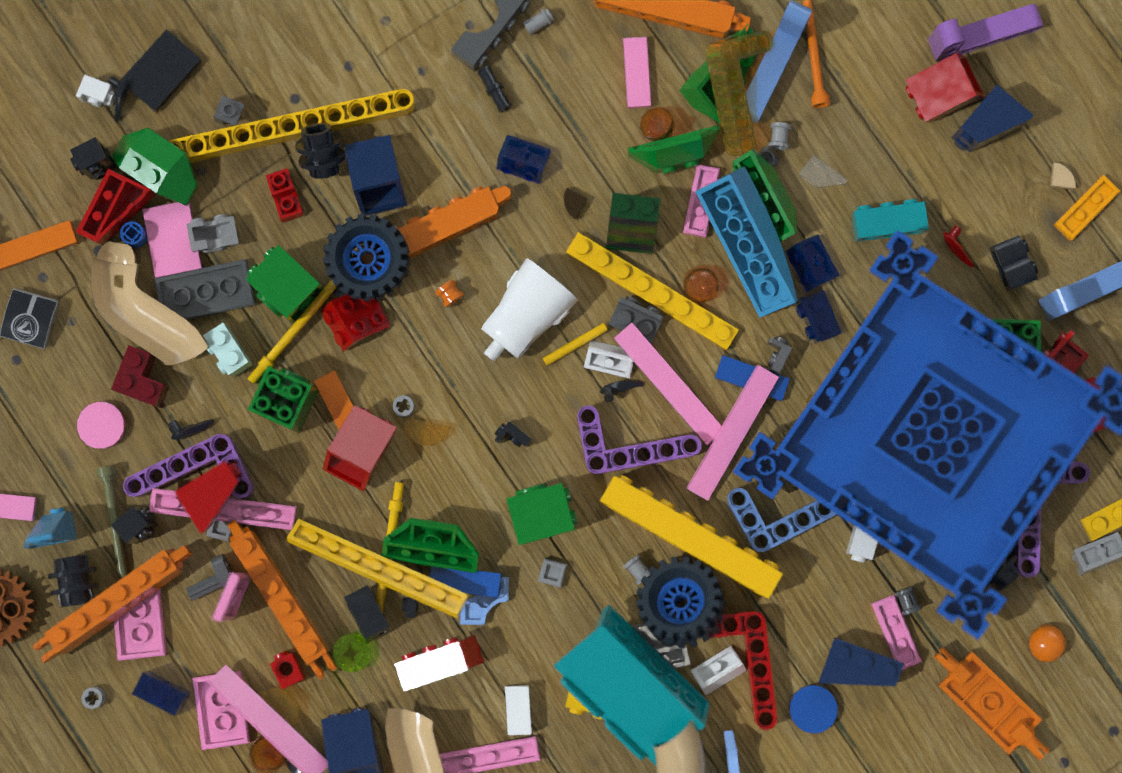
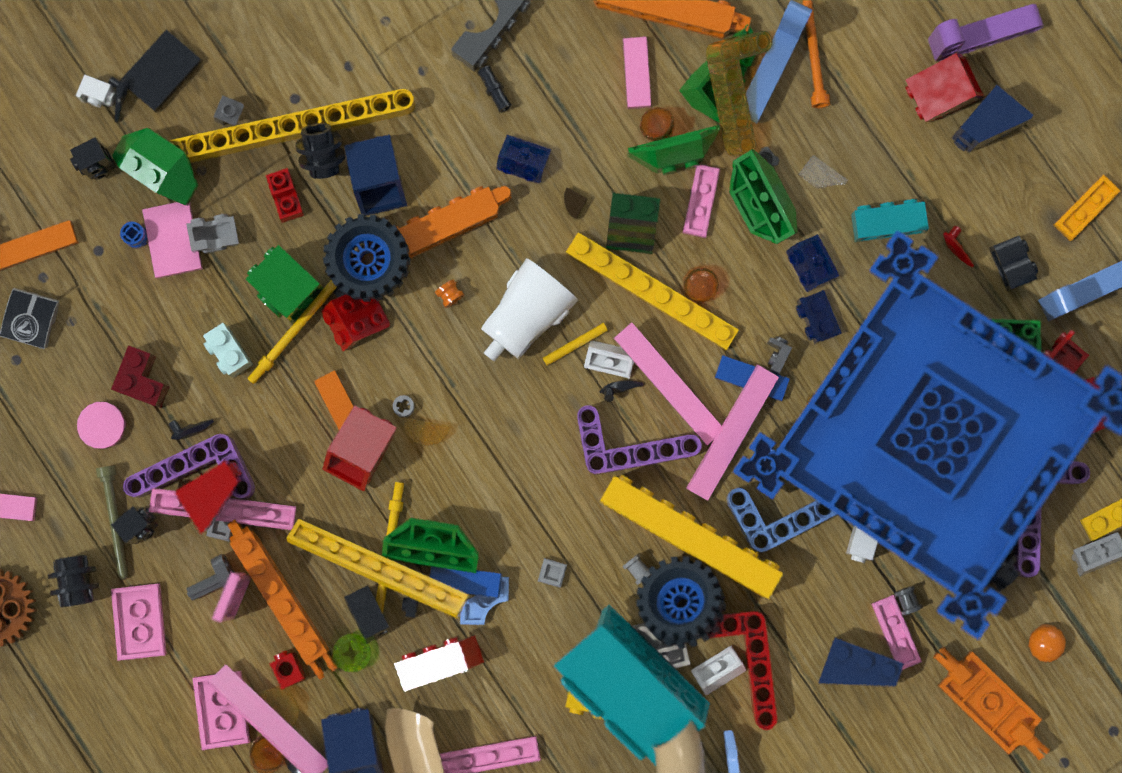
dark azure wedge [23,508,77,549] -> none
orange hinge [33,545,193,663] -> none
red wedge [76,169,156,246] -> none
light grey bush [81,687,106,709] -> none
tan animal [91,241,208,365] -> none
clear blue brick [132,671,191,716] -> none
dark grey tile [154,259,256,320] -> none
green brick [247,366,319,433] -> none
black bracket [494,422,532,448] -> none
white slope [505,685,532,735] -> none
green brick [506,483,578,546] -> none
light grey pin [523,9,554,35] -> none
dark grey bracket [608,296,663,344] -> none
dark azure slope [695,166,798,317] -> none
light grey bush [768,122,792,150] -> none
blue tile [789,685,838,734] -> none
tan tile [1050,162,1076,190] -> none

